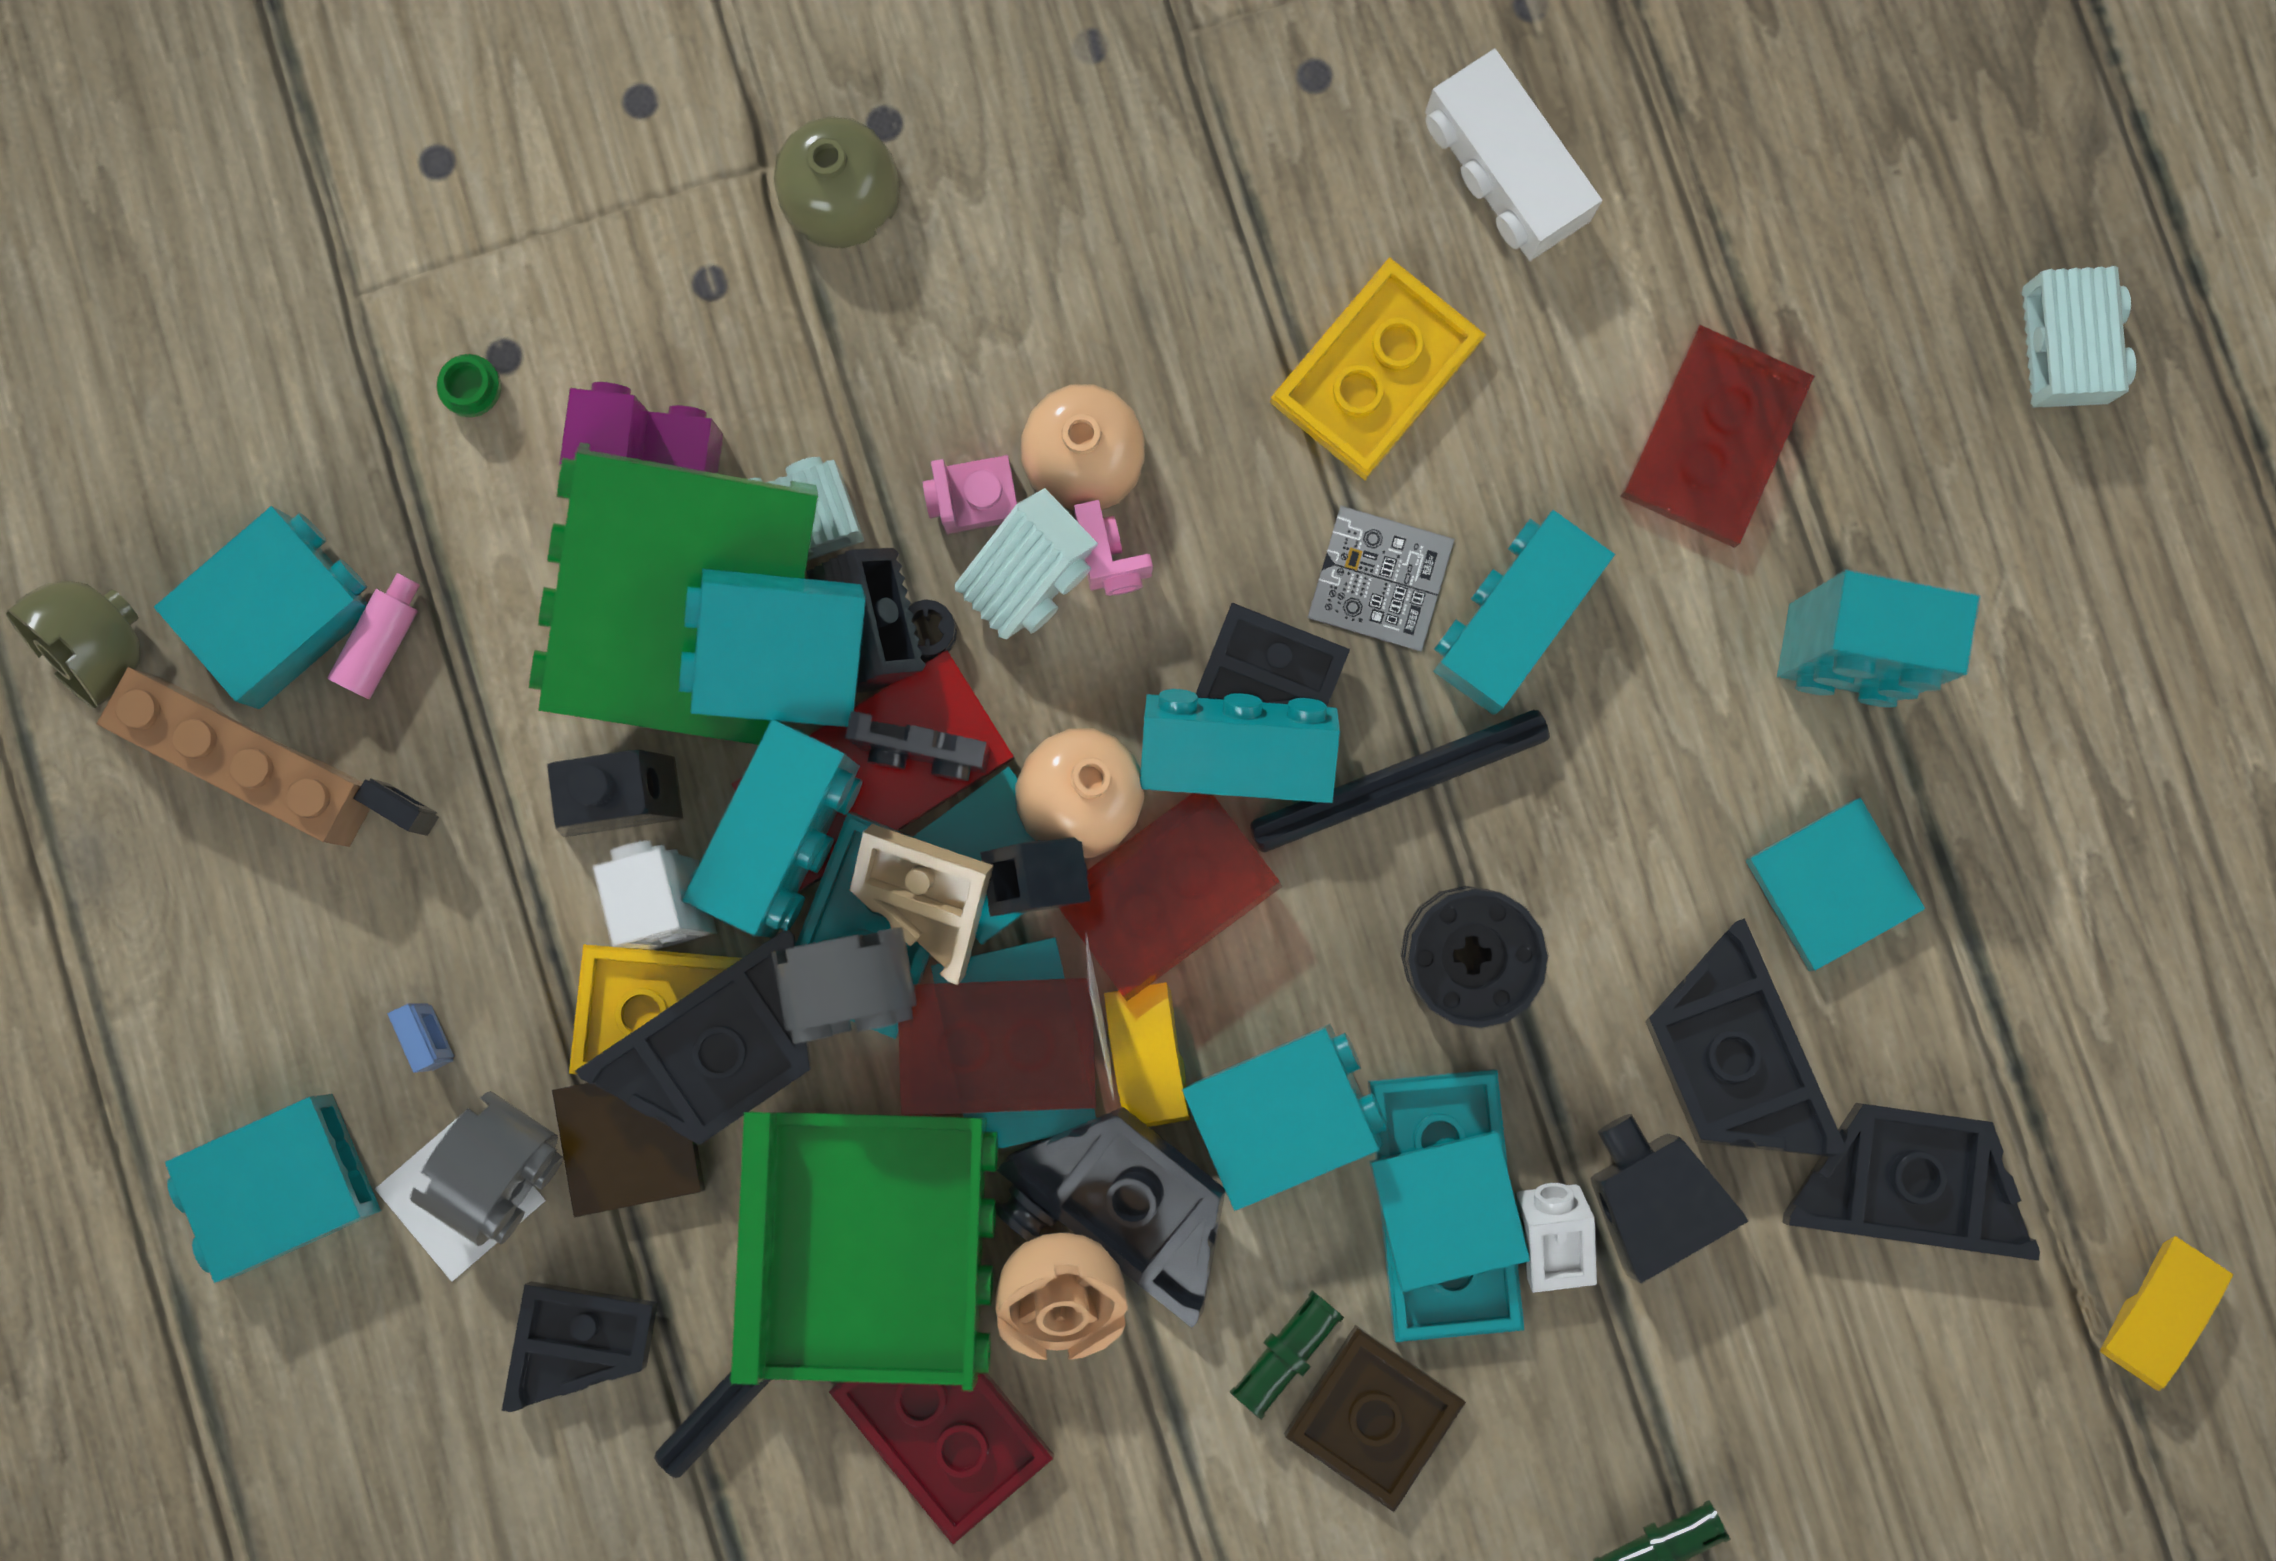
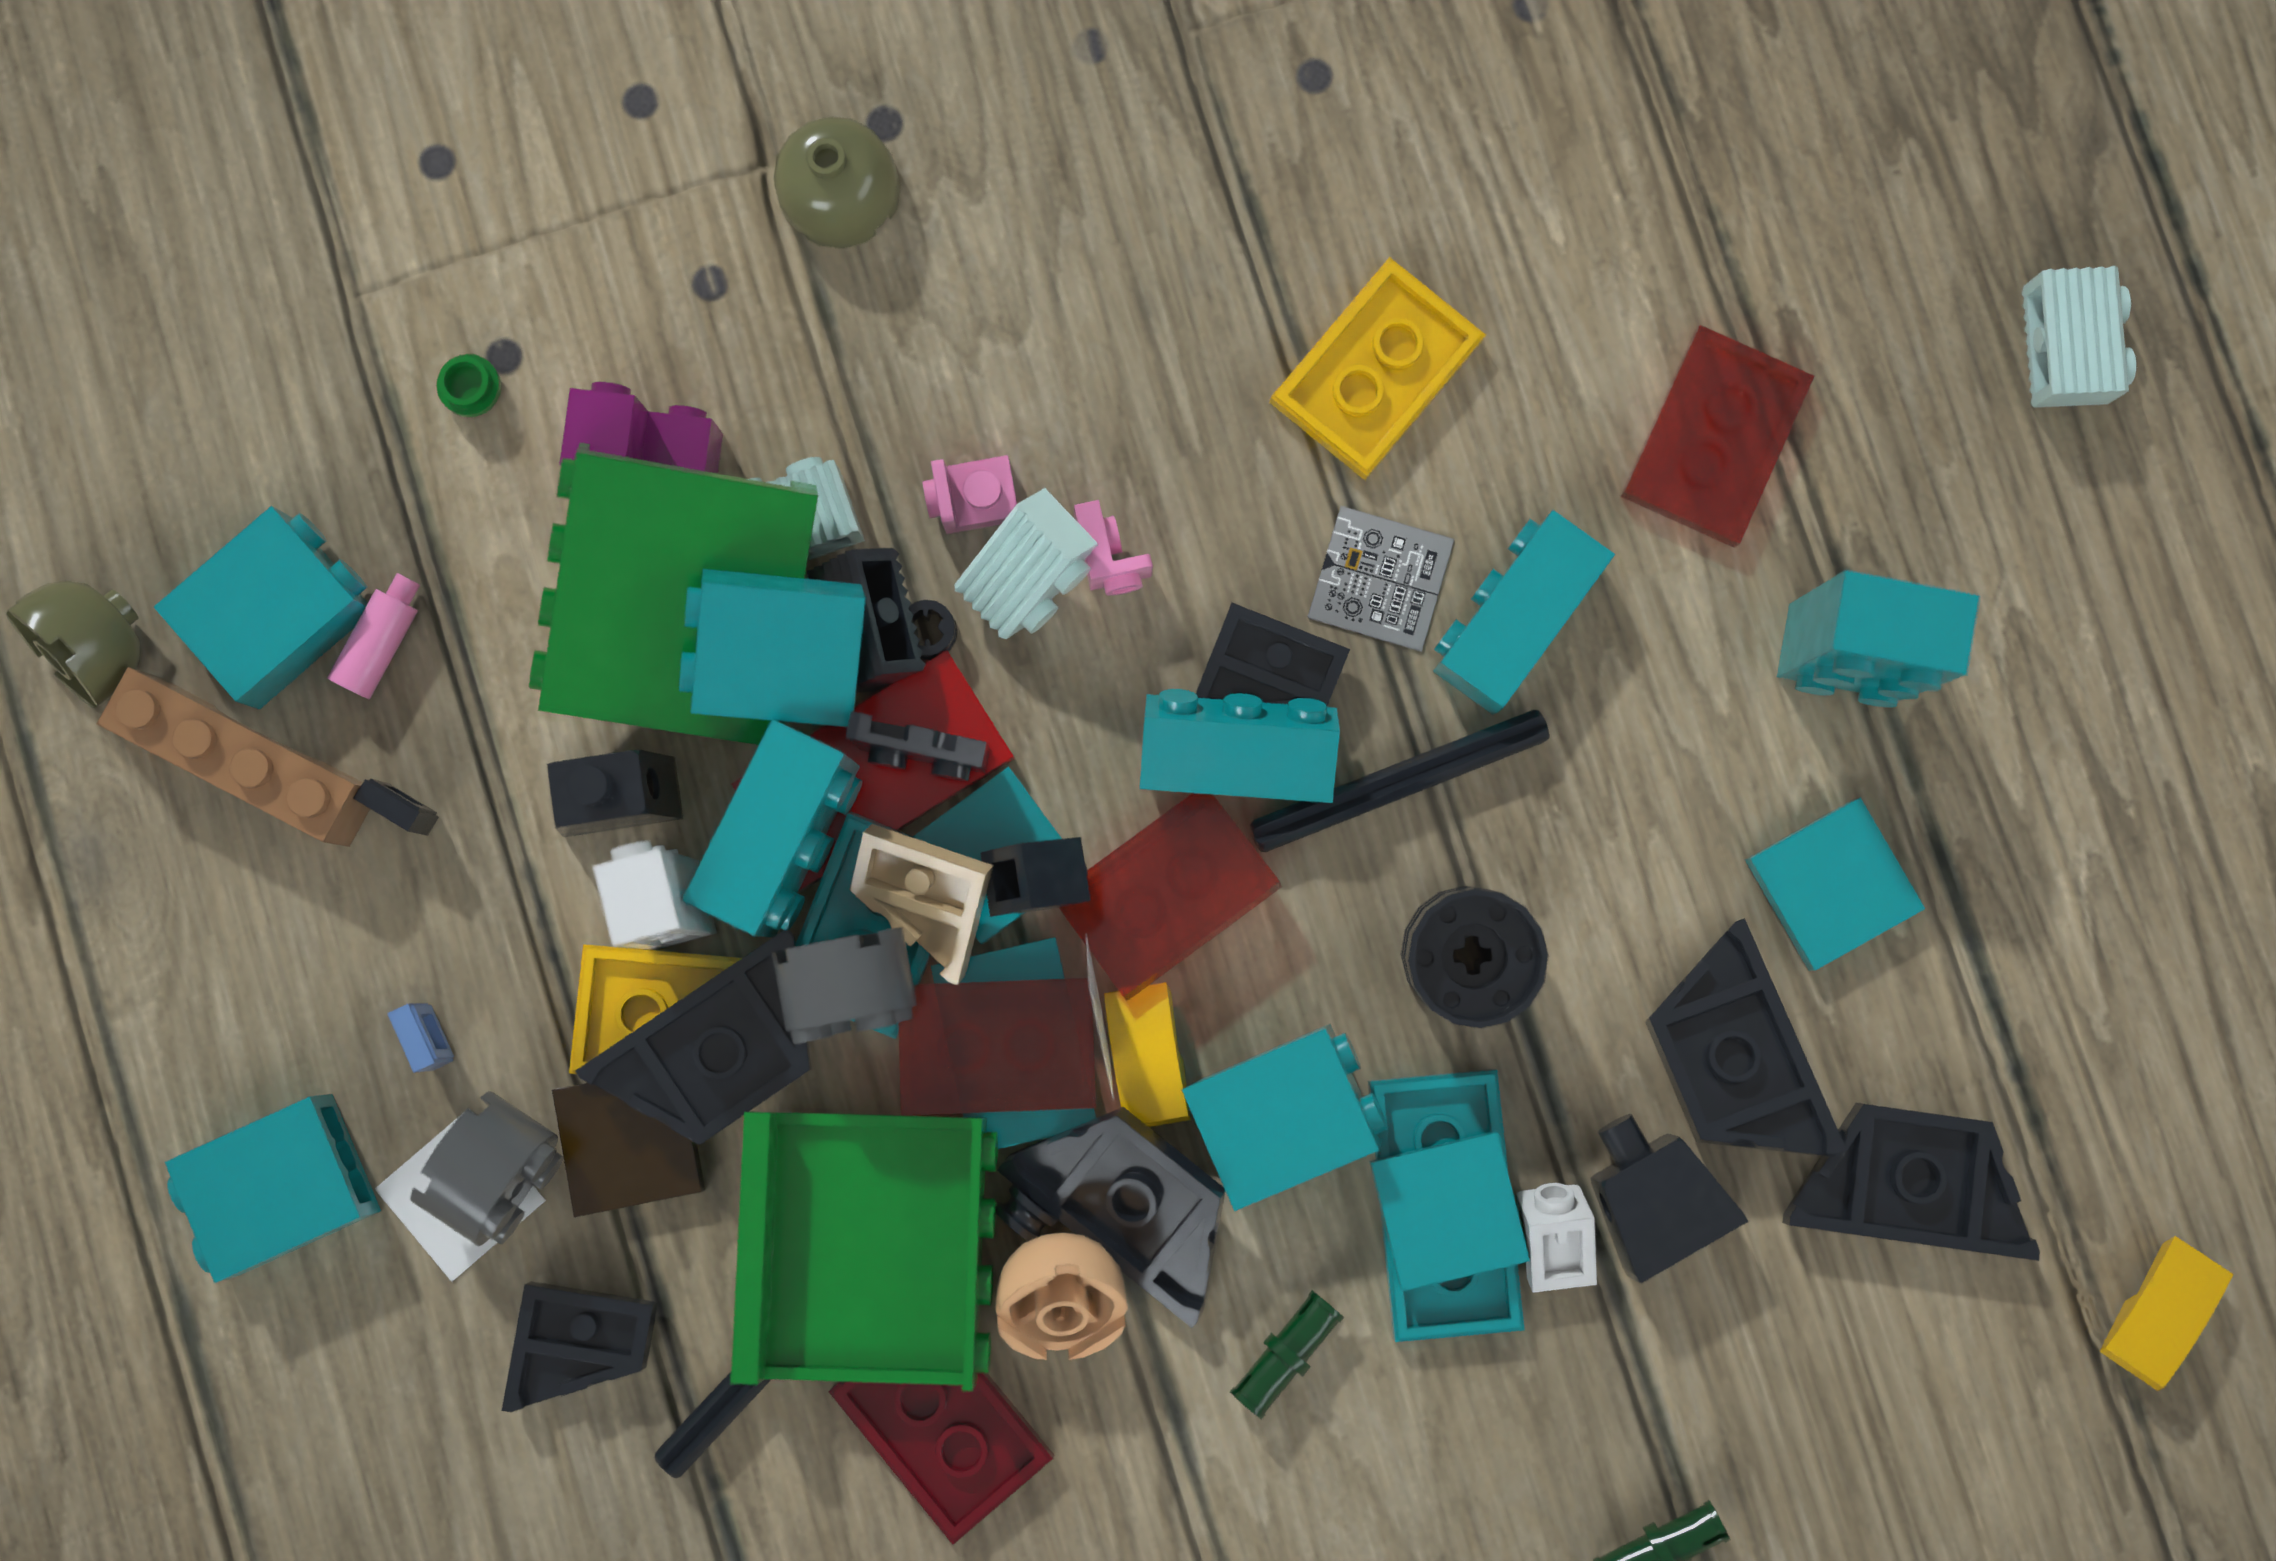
light nougat cylinder [1015,728,1145,858] -> none
light nougat cylinder [1021,384,1145,511] -> none
dark brown tile [1284,1325,1466,1512] -> none
white brick [1425,48,1603,261] -> none

